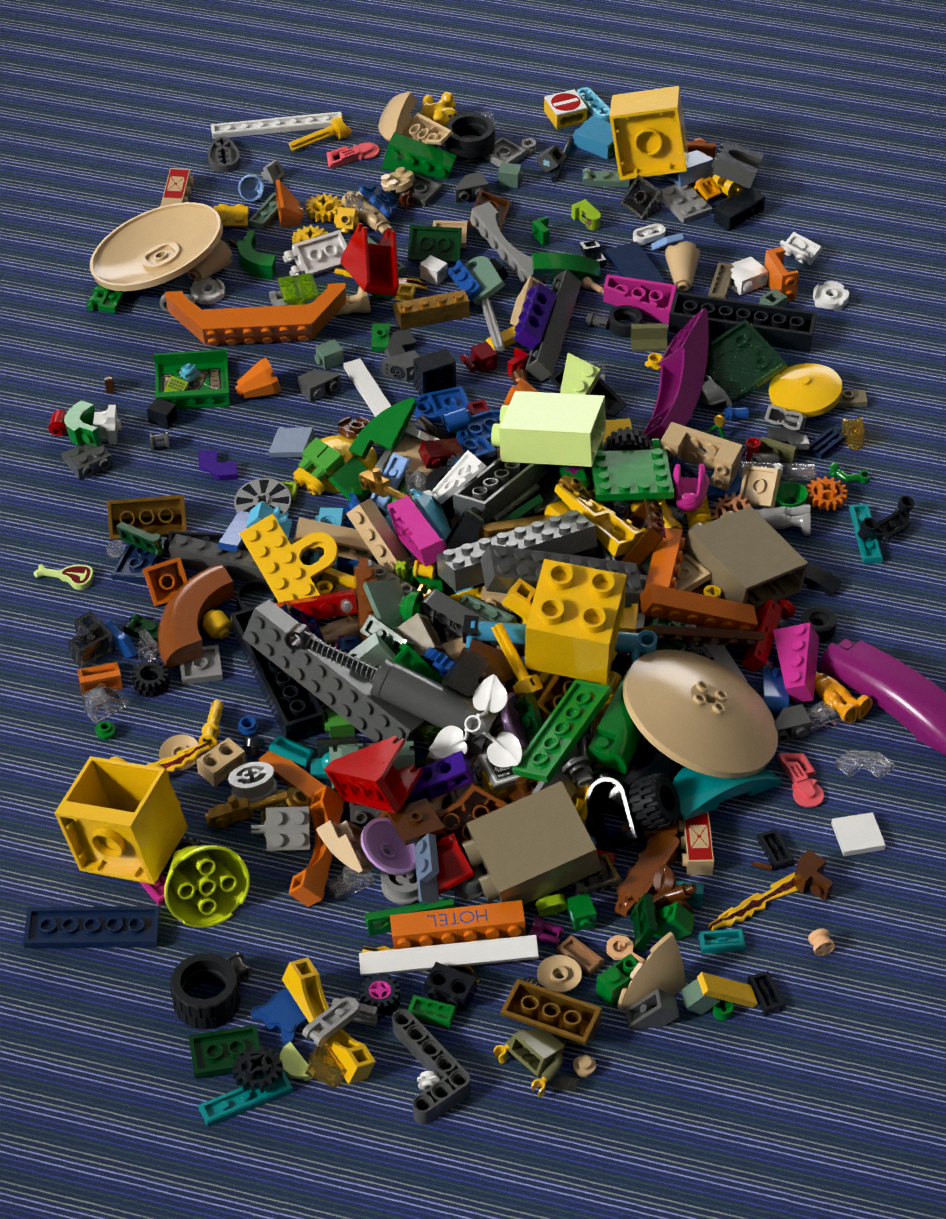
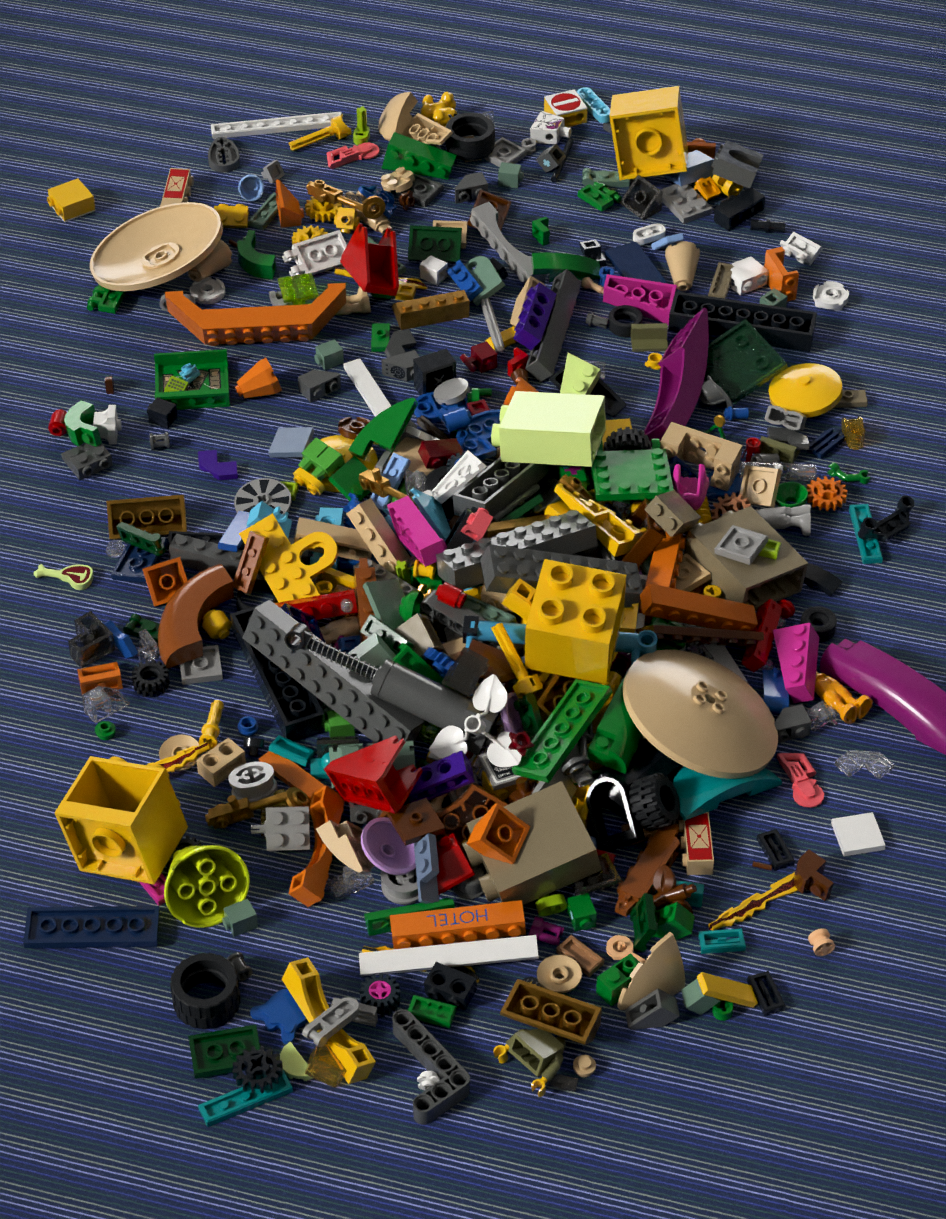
lime leg [571,199,601,230] -> none
dark azure brick [573,116,615,159] -> none
none -> yellow piece [47,178,95,222]
none -> sand green brick [222,899,258,937]
none -> dark orange plate [233,531,269,594]
none -> pearl gold piece [306,180,385,219]
none -> lime piece [353,106,370,145]
none -> light grey tile [434,378,470,405]
none -> red brick [435,582,467,609]
none -> coral brick [460,508,493,541]
none -> green plate [467,388,492,403]
none -> orange slope [467,803,531,864]
none -> dark red plate [508,731,534,756]
none -> white torso [530,111,572,144]
none -> green plate [577,181,622,212]
none -> blue bush [598,267,615,287]
none -> dark tan brick [644,490,701,537]
none -> light grey plate [714,525,768,565]
none -> black pin [750,219,786,233]
none -> lime tile [758,539,781,560]

